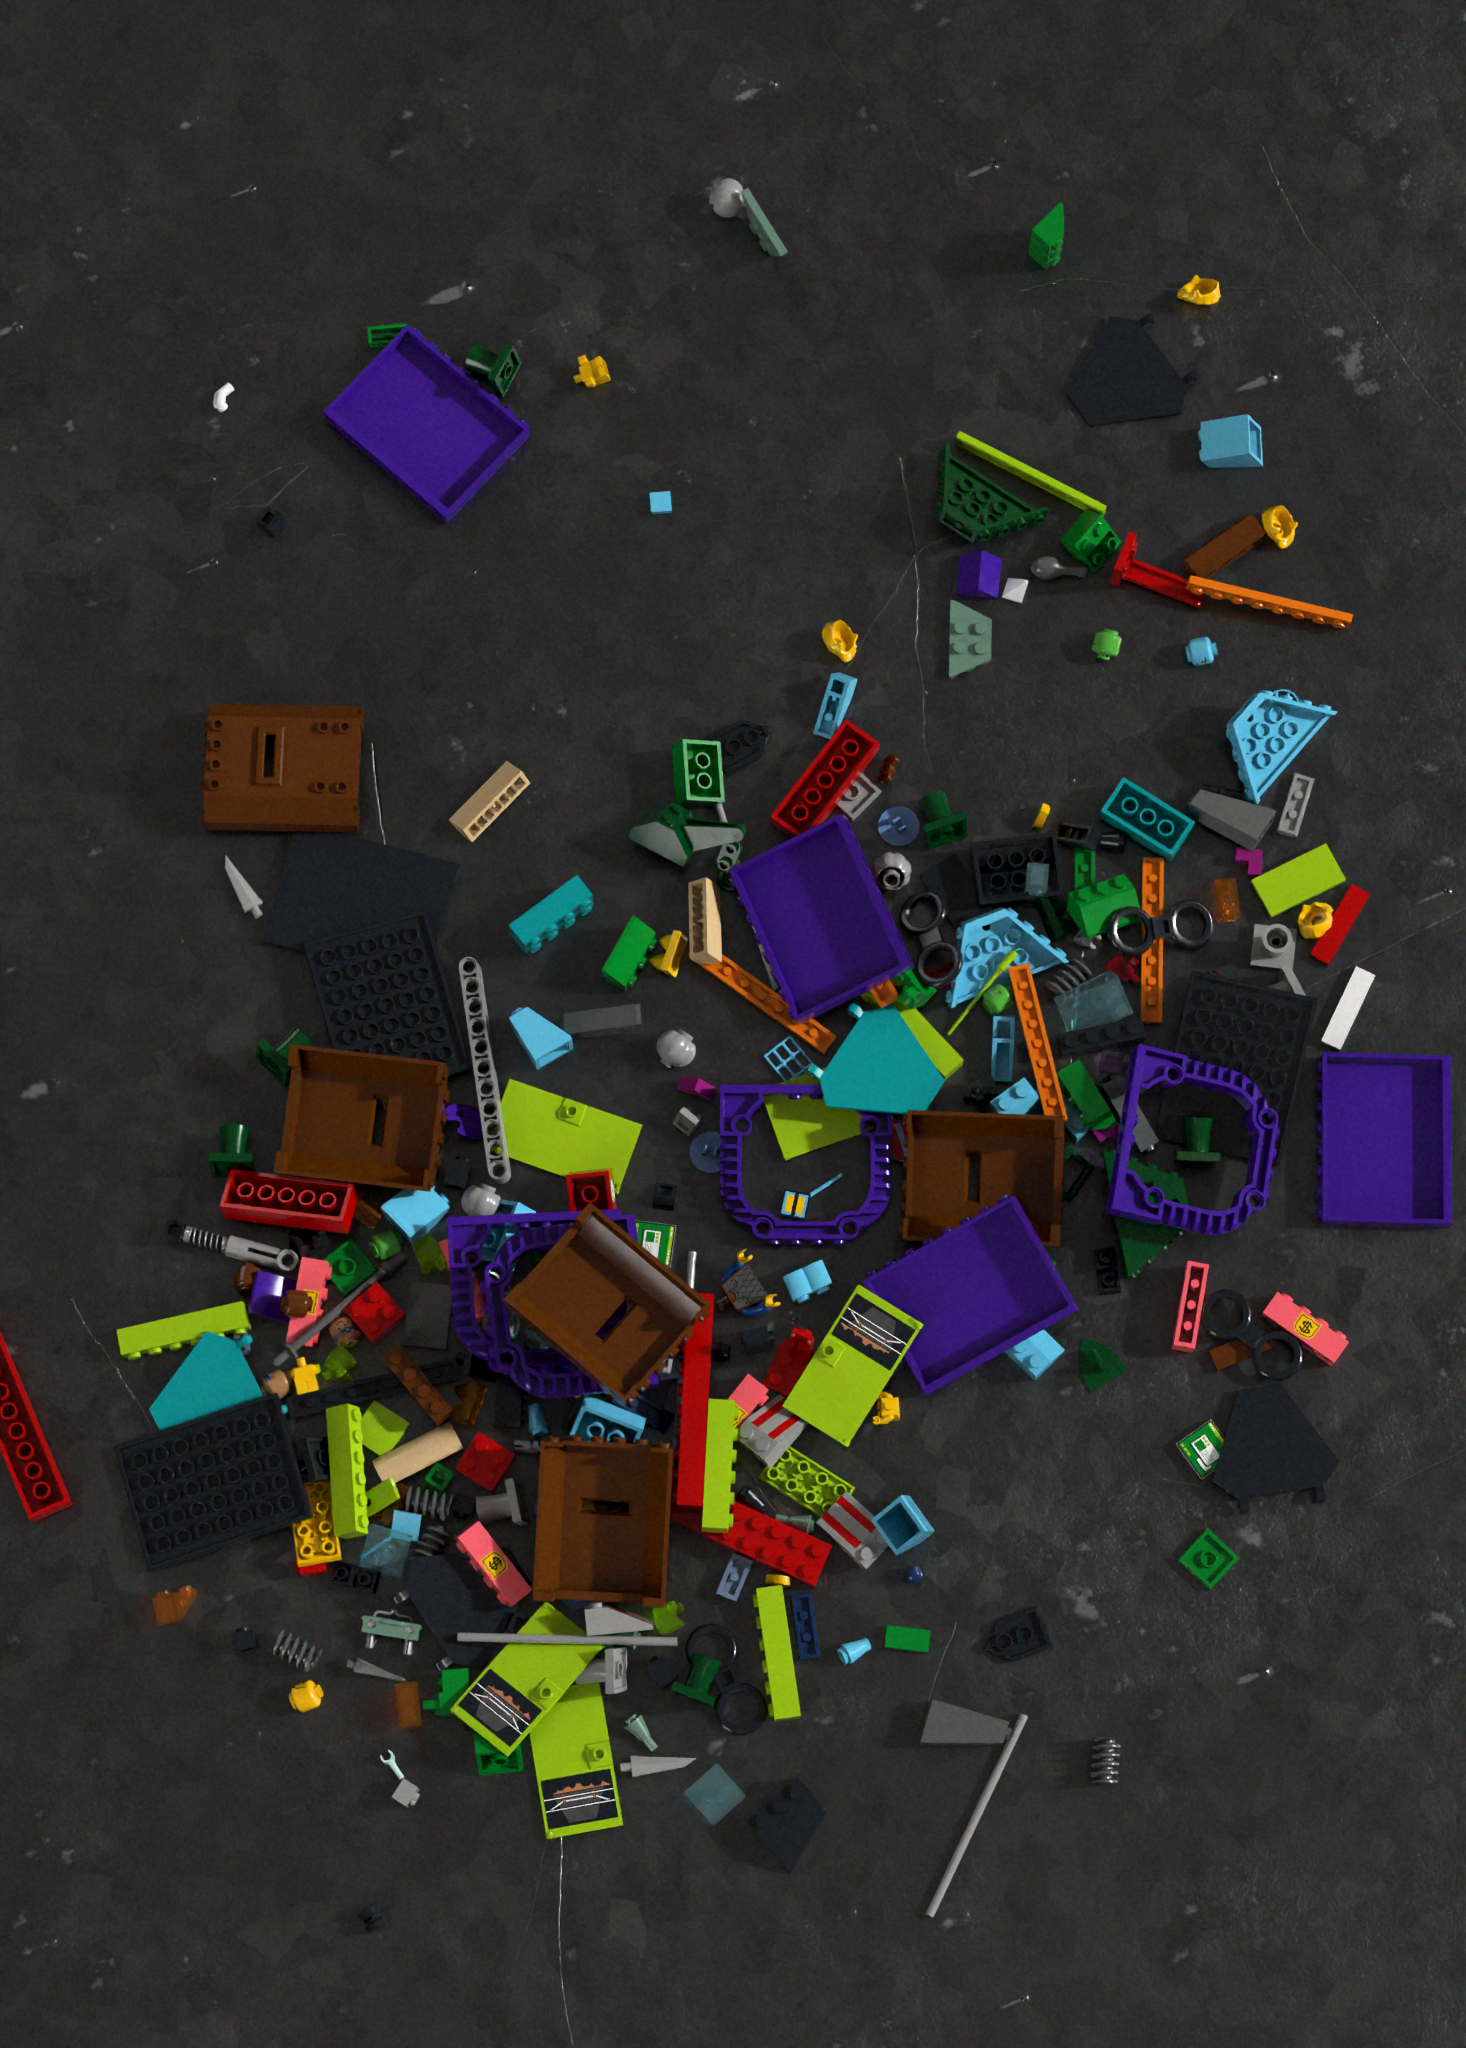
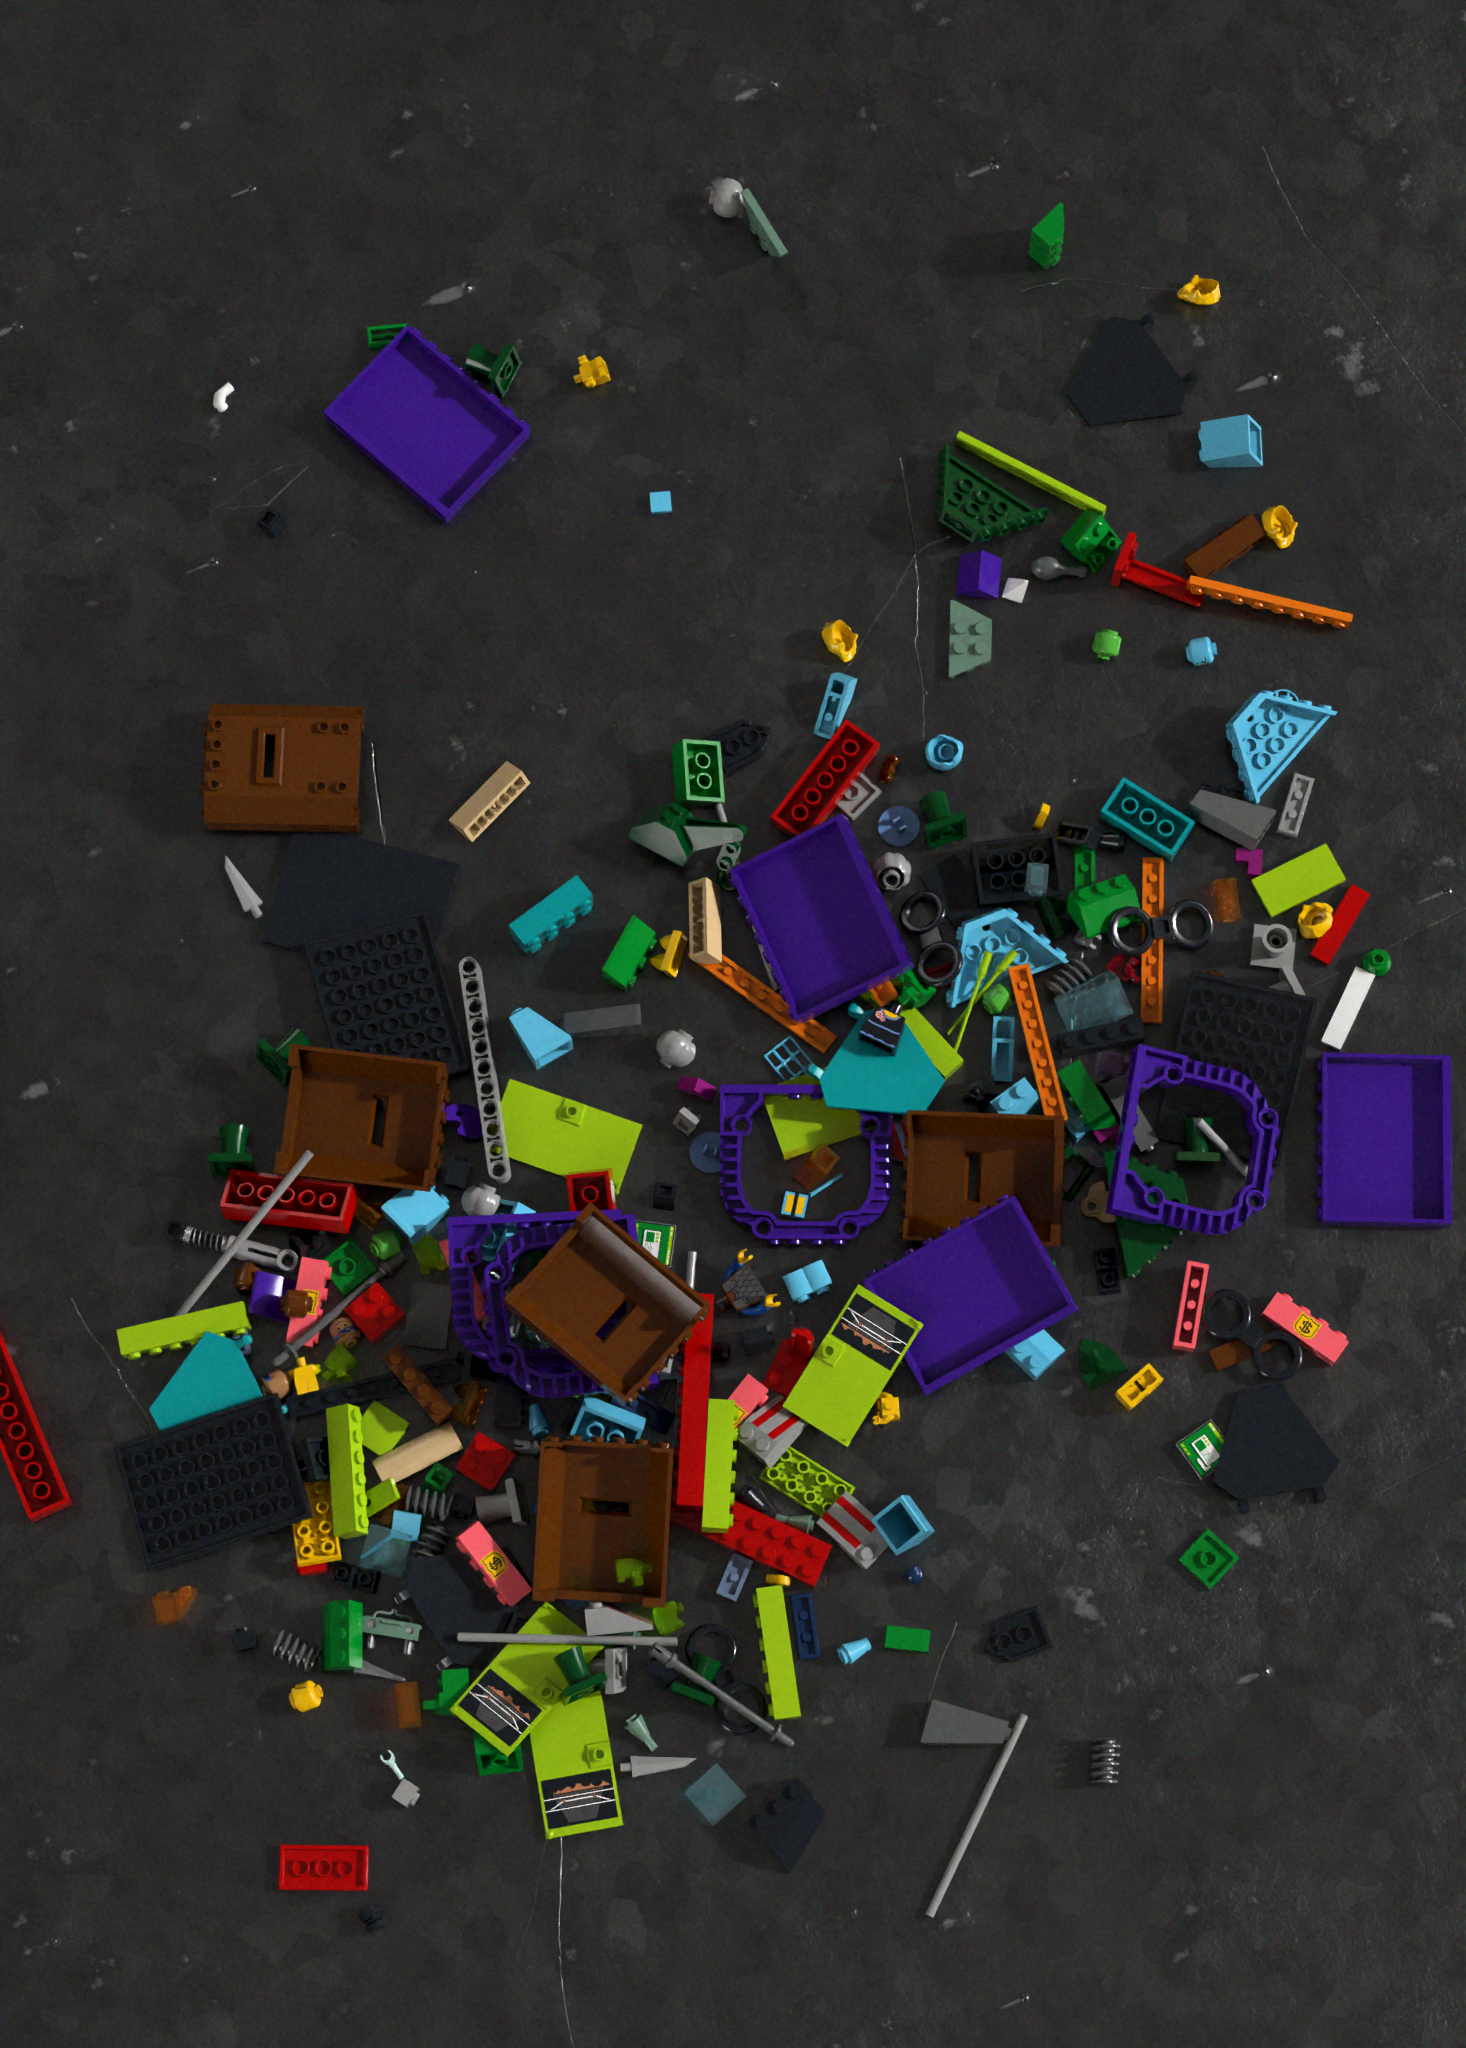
none -> light grey piece [175,1150,314,1316]
none -> red tile [278,1845,369,1891]
none -> green slope [322,1600,363,1672]
none -> dark green plant [553,1646,608,1706]
none -> clear neon green piece [614,1558,652,1588]
none -> dark grey bar [648,1642,794,1747]
none -> clear orange slope [792,1144,840,1190]
none -> black torso [858,1001,905,1056]
none -> medium azure hair [925,734,964,771]
none -> lime piece [954,951,993,1052]
none -> tan plate [1081,1181,1115,1223]
none -> yellow brick [1115,1363,1163,1411]
none -> light grey bar [1195,1117,1248,1177]
none -> green cone [1362,948,1391,977]

